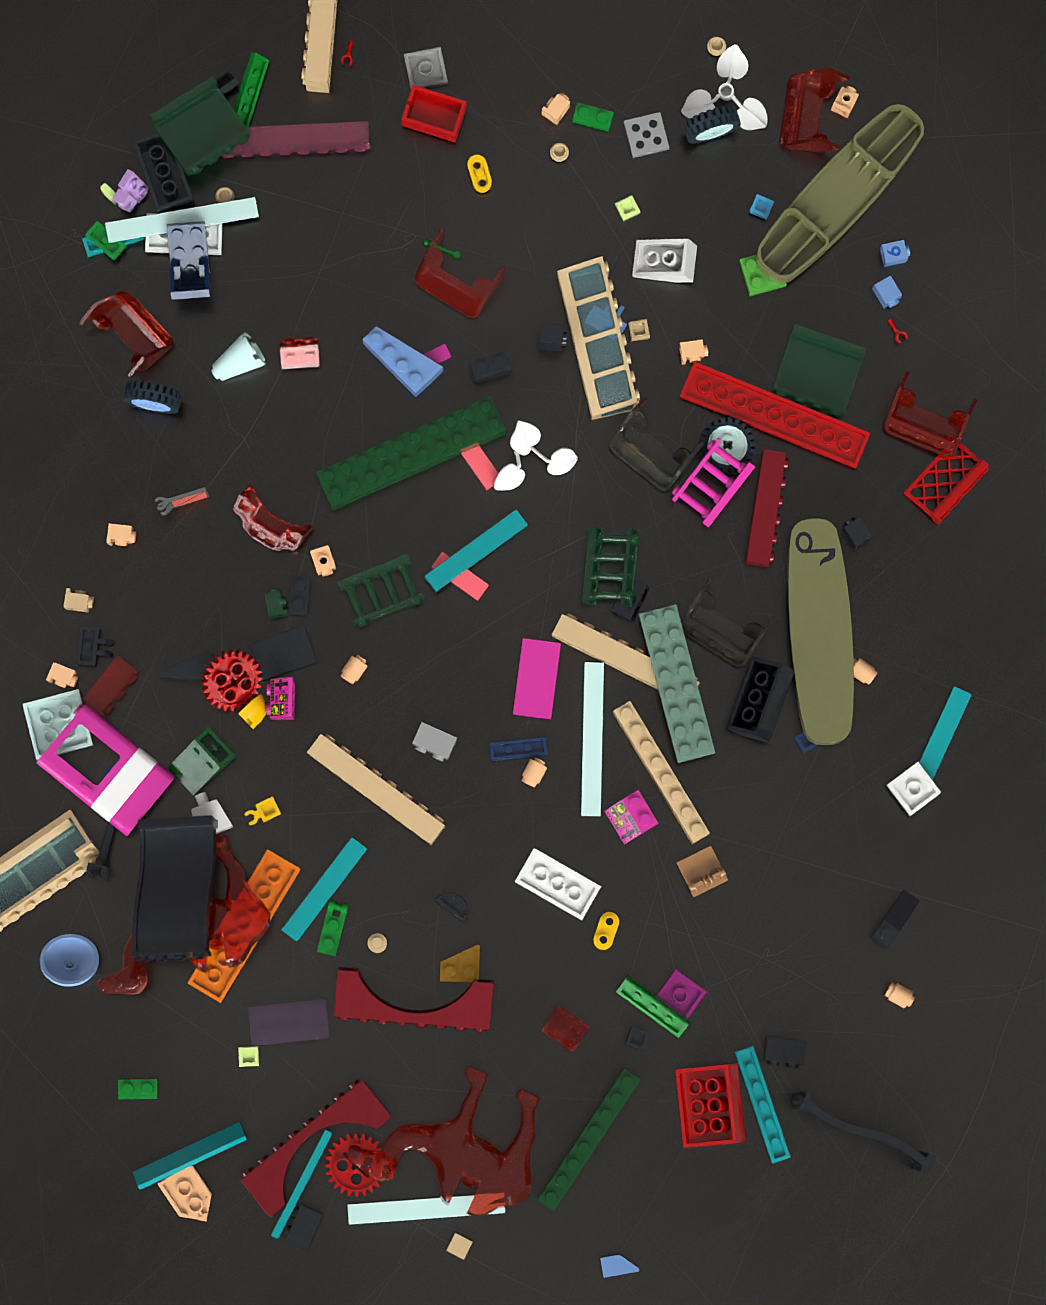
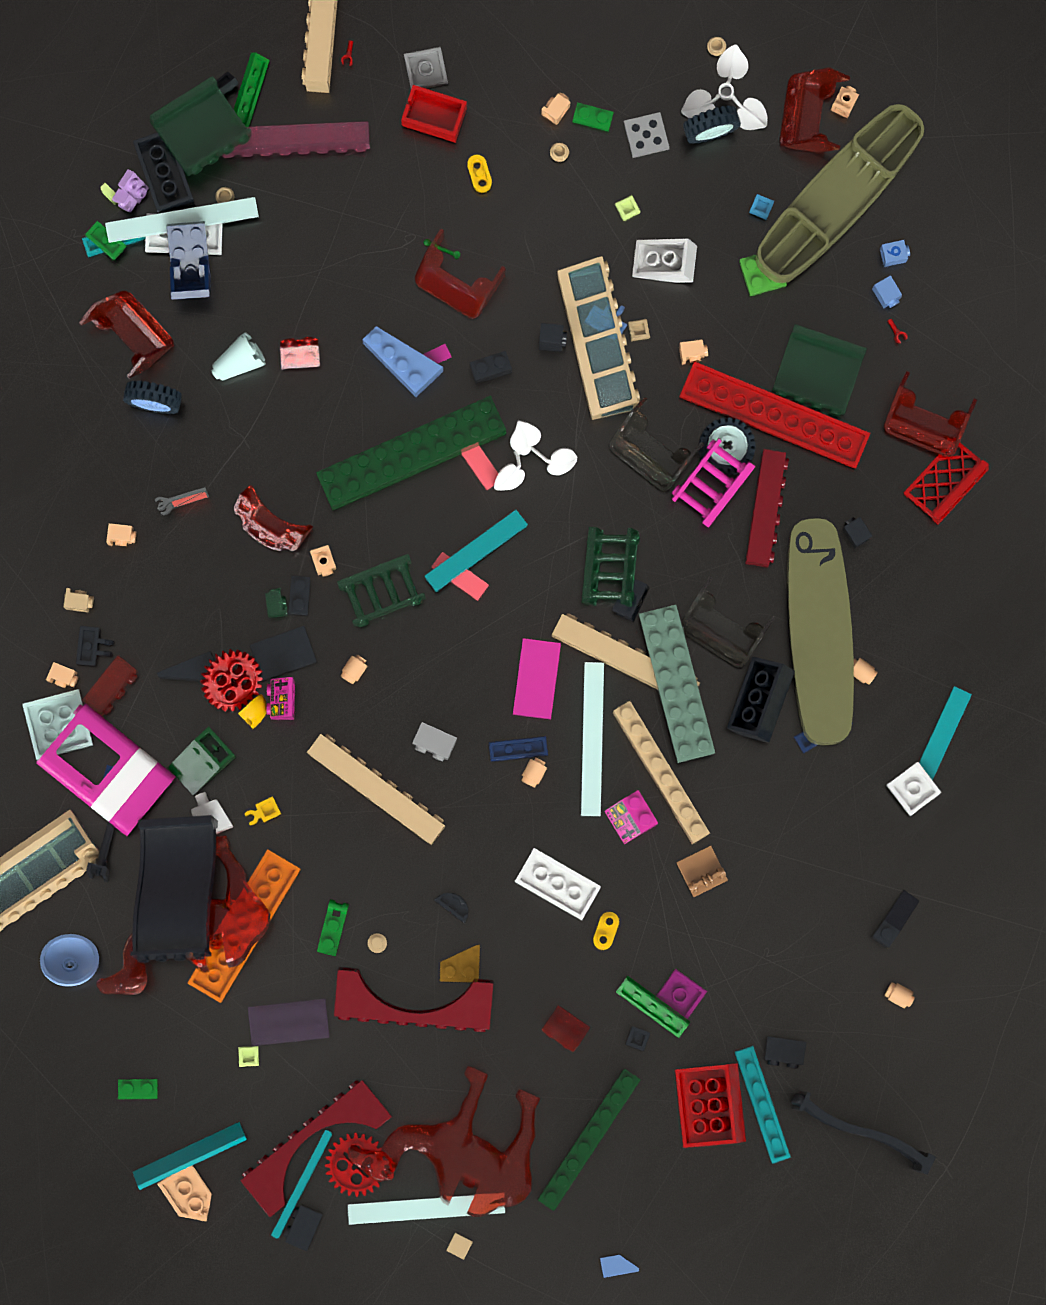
teal tile [282,838,367,941] -> none

